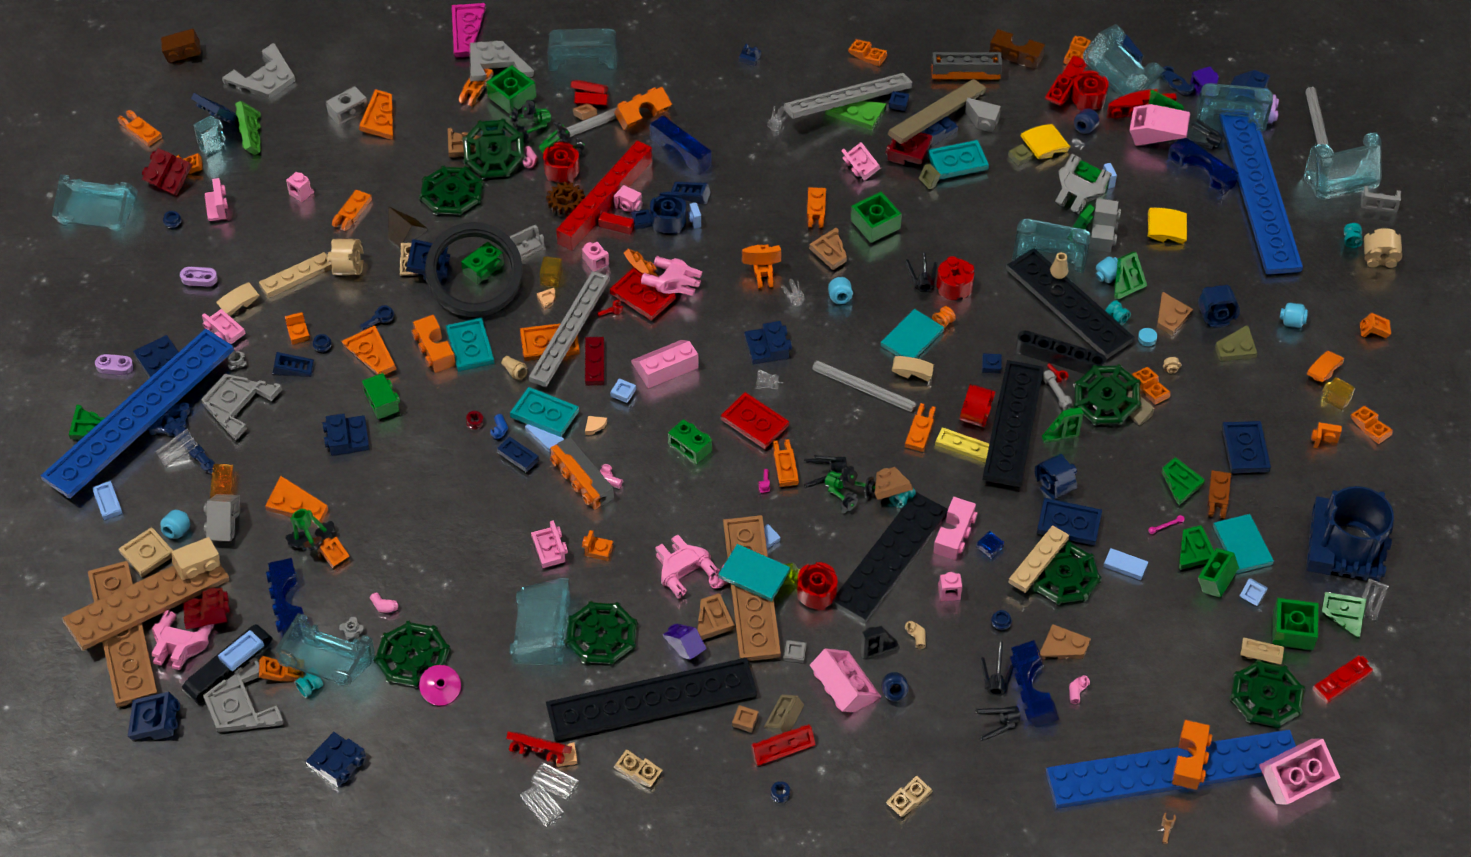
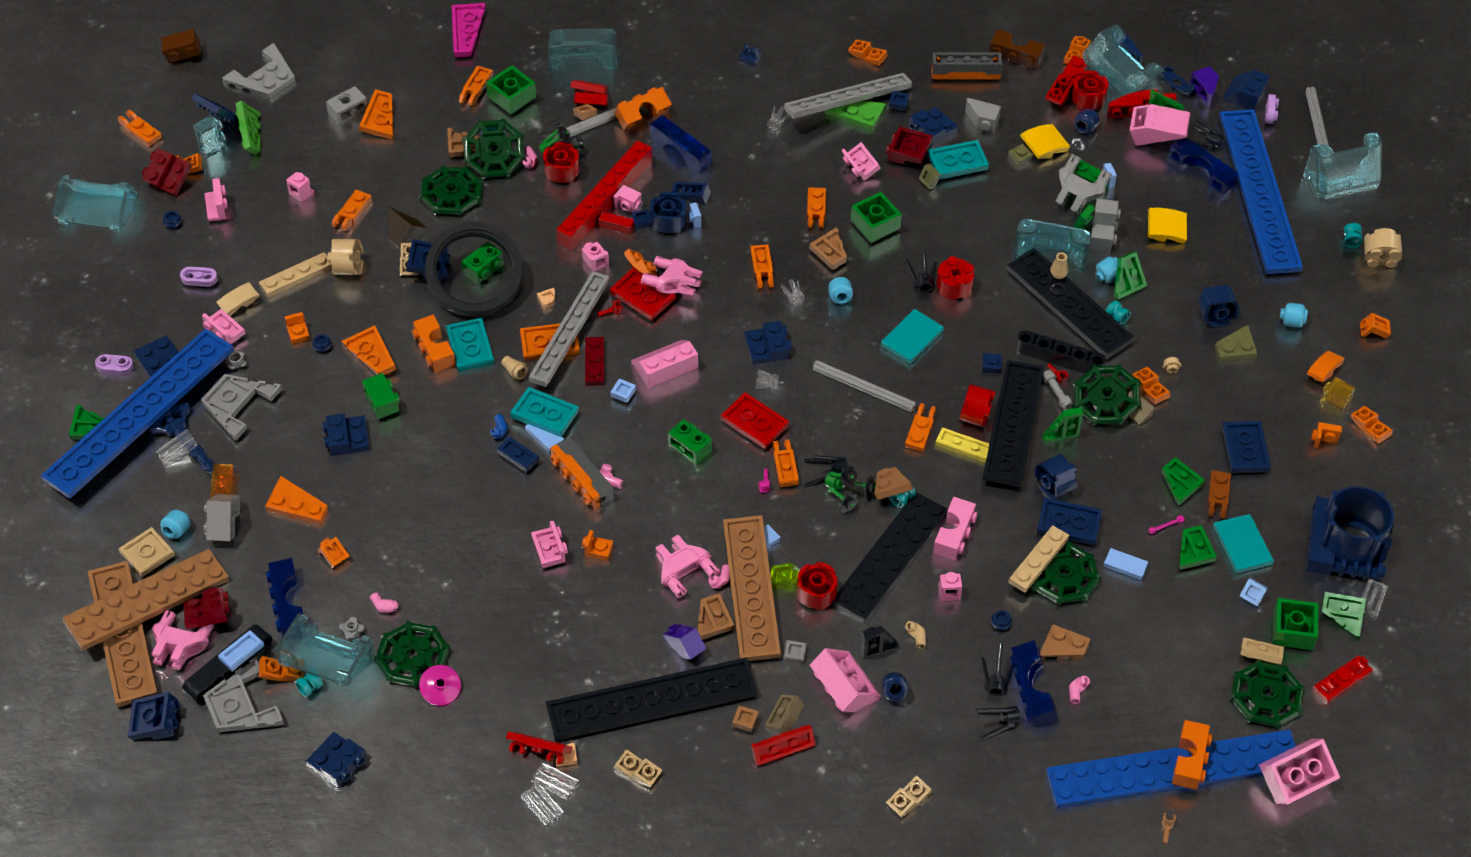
light blue tile [92,481,123,520] -> none
tan brick [171,537,220,581] -> none
dark blue slope [272,352,314,377] -> none
plant [286,509,335,551] -> none
dark blue plate [359,305,394,331] -> none
dark red bush [466,411,483,430] -> none
light grey wing [469,41,534,81] -> none
plant [509,100,551,144] -> none
light grey hinge [510,225,546,260] -> none
clear light blue windscreen [510,578,571,666] -> none
clear yellow brick [539,257,563,287] -> none
reddish brown gear [546,182,585,216] -> none
dark green plate [564,601,638,665] -> none
light nougat tile [585,416,607,435] -> none
teal tile [718,544,790,602] -> none
orange slope [742,245,781,265] -> none
dark blue bush [771,781,790,803] -> none
dark tan tile [888,79,987,144] -> none
tan slope [892,356,934,381] -> none
orange wheel [932,306,956,329] -> none
clear blue plate [976,531,1005,558] -> none
medium azure tile [1138,328,1157,346] -> none
medium nougat wing [1157,292,1193,336] -> none
clear light blue windscreen [1195,83,1273,131] -> none
green brick [1198,548,1239,598] -> none
light grey hinge [1361,186,1401,213] -> none

